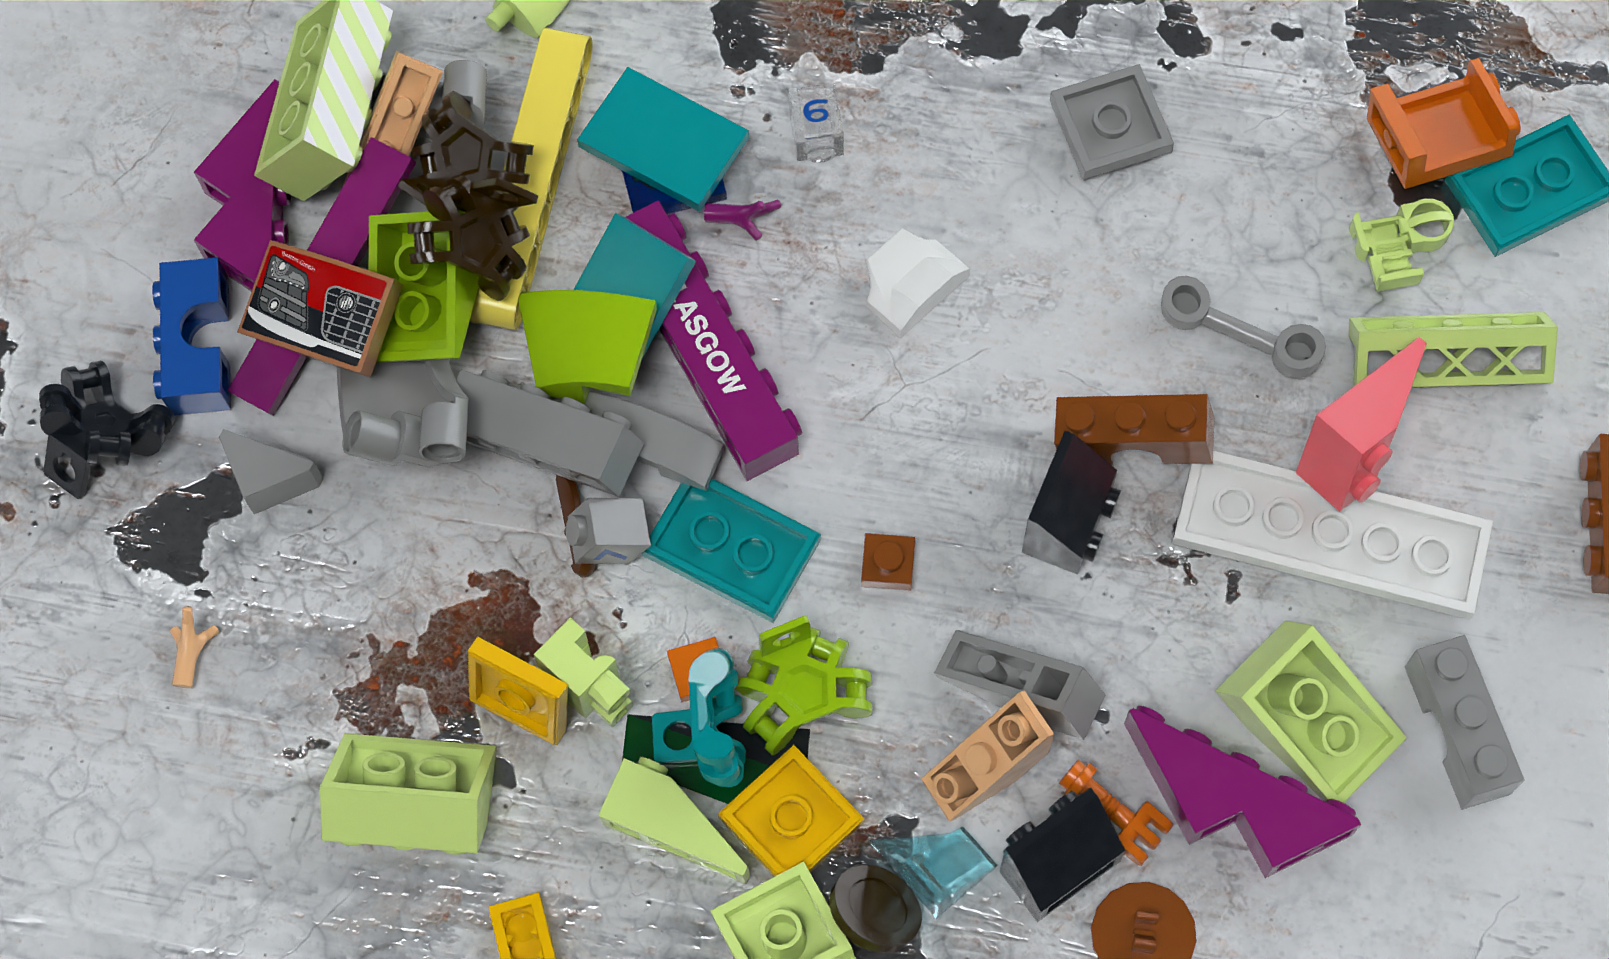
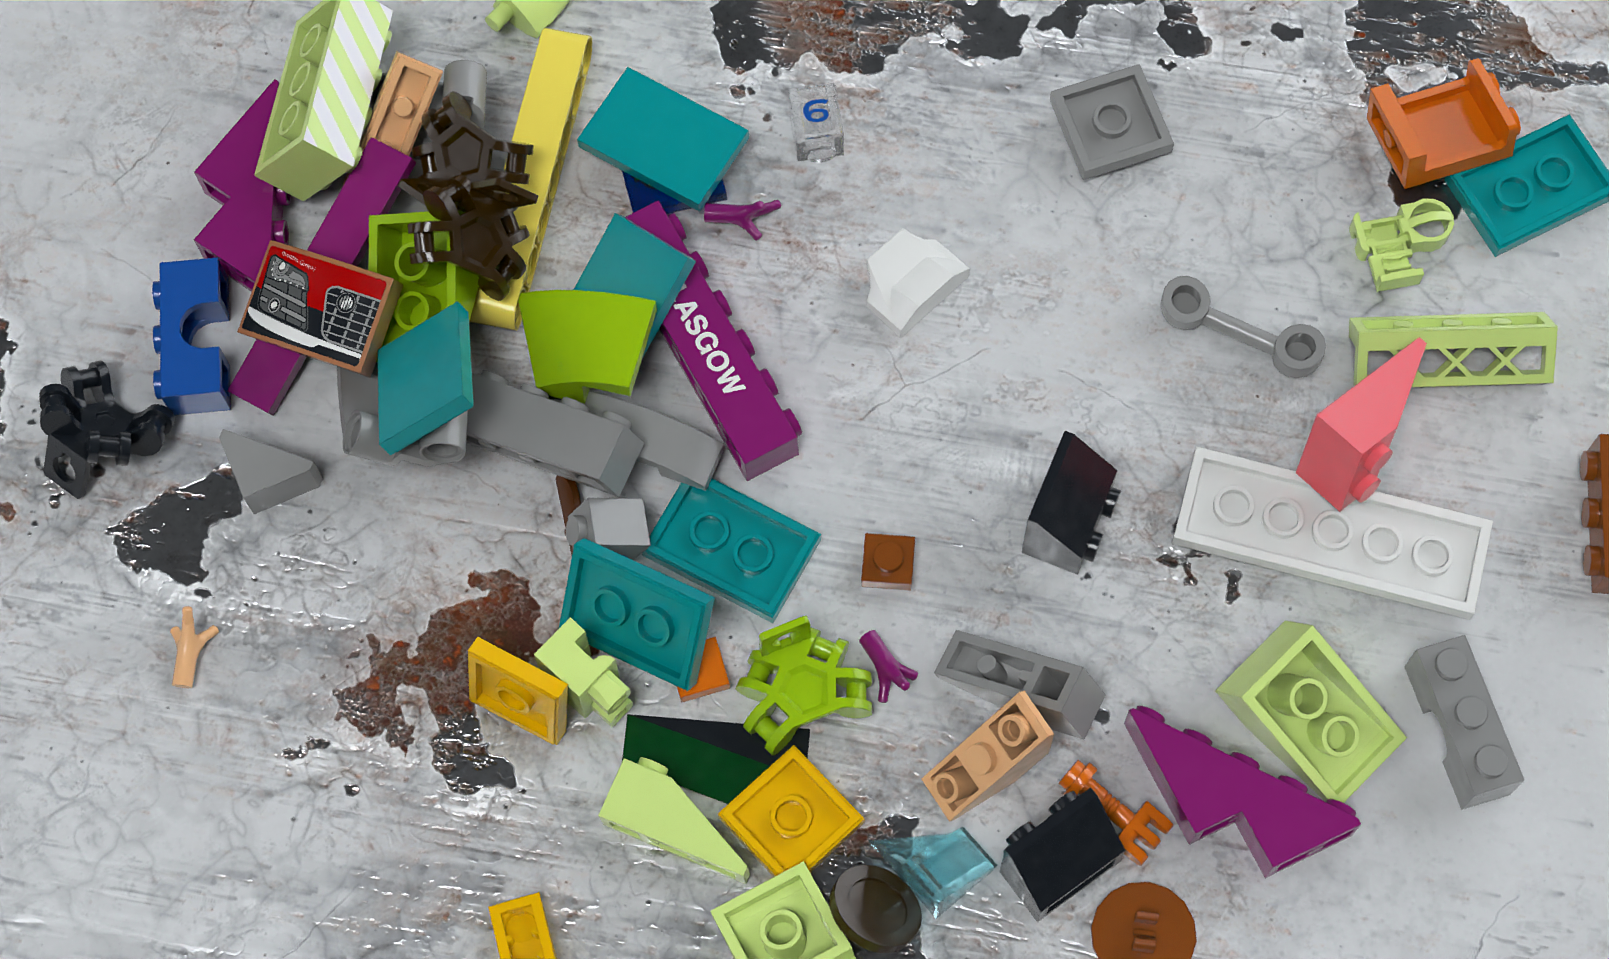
yellowish green slope [320,733,496,855] -> none
teal piece [652,648,746,787] -> none
dark orange arch [1054,394,1214,465] -> none
none -> teal tile [378,301,474,455]
none -> teal tile [559,538,715,691]
none -> magenta bar [859,630,918,703]

